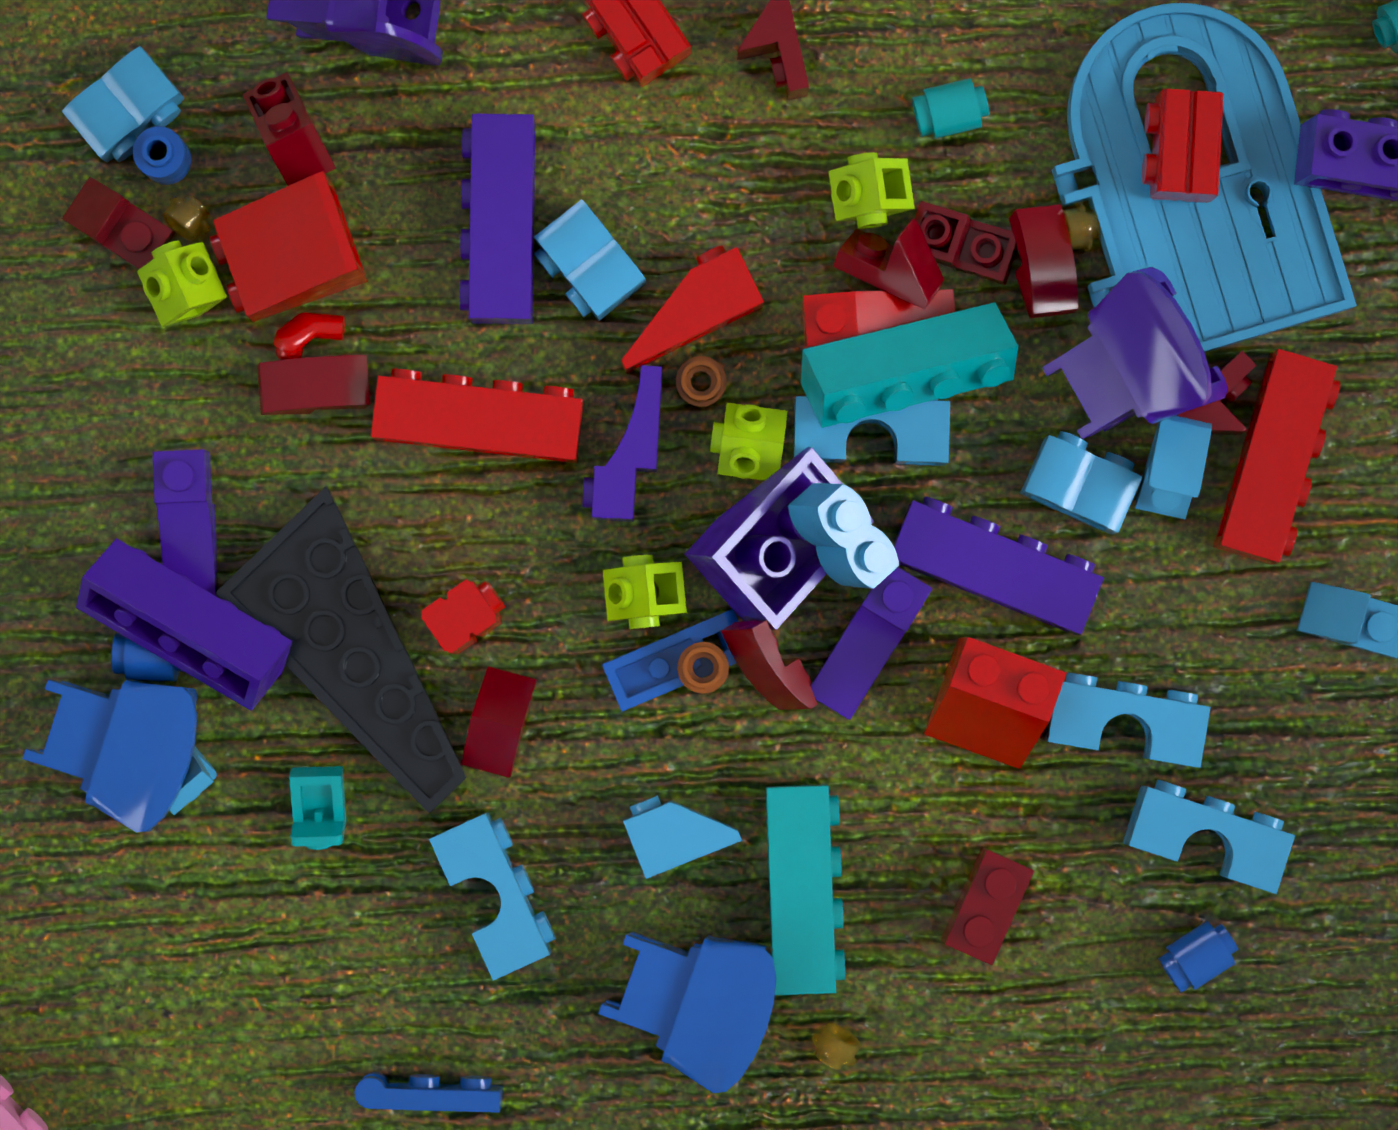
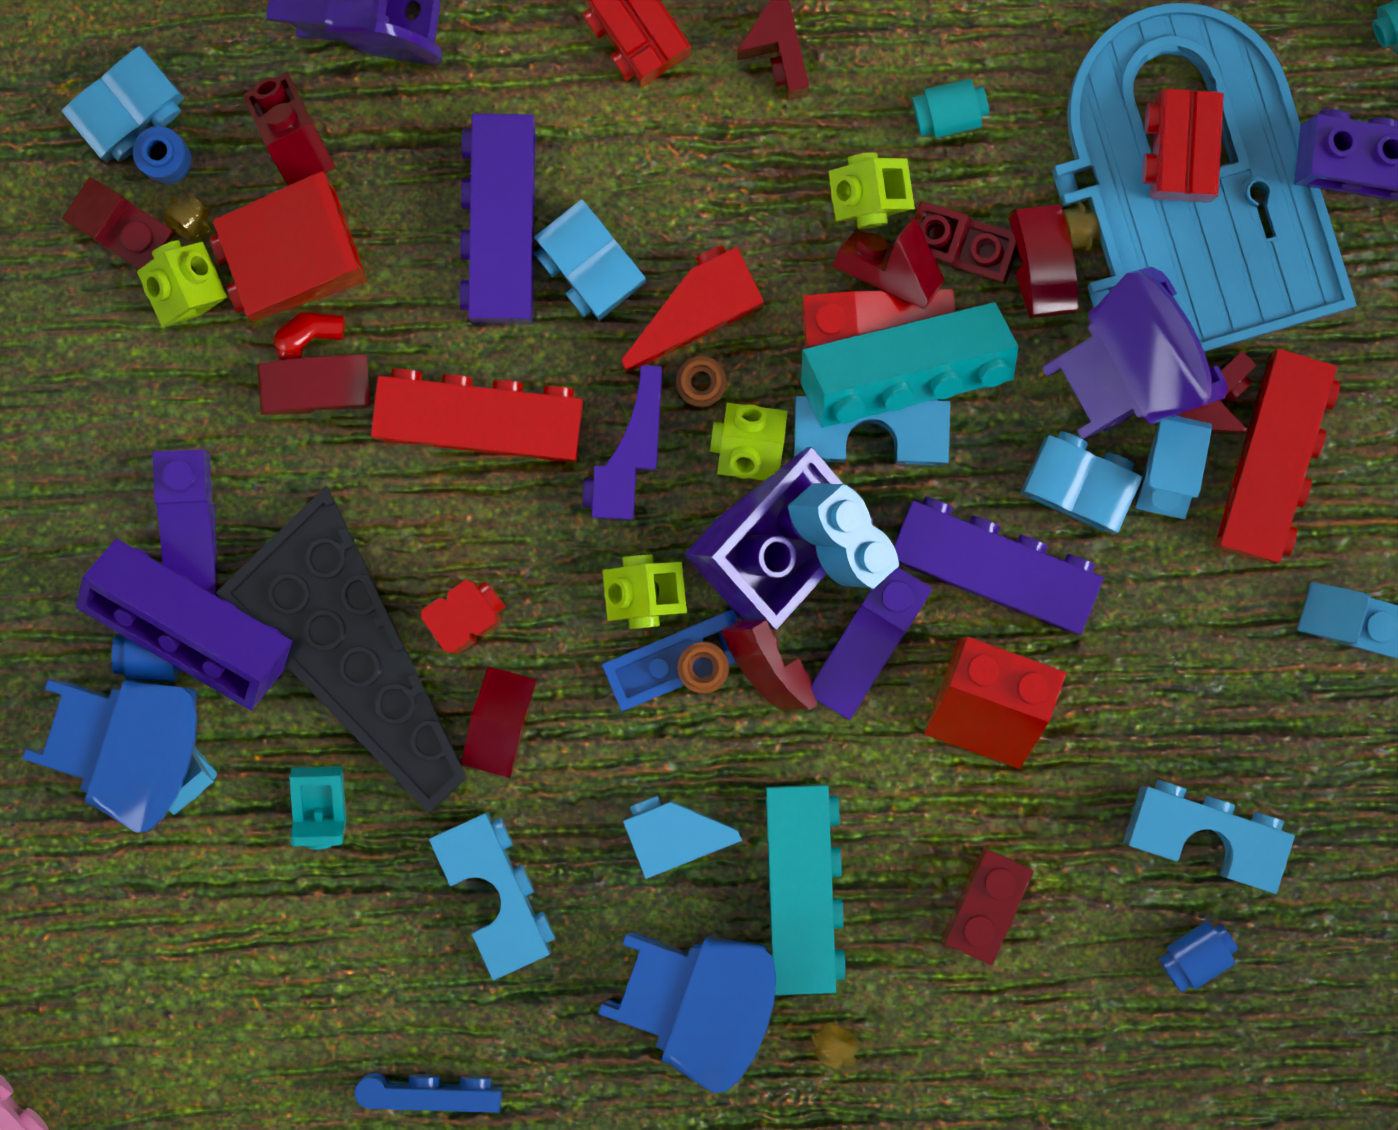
dark azure arch [1042,672,1211,768] -> none

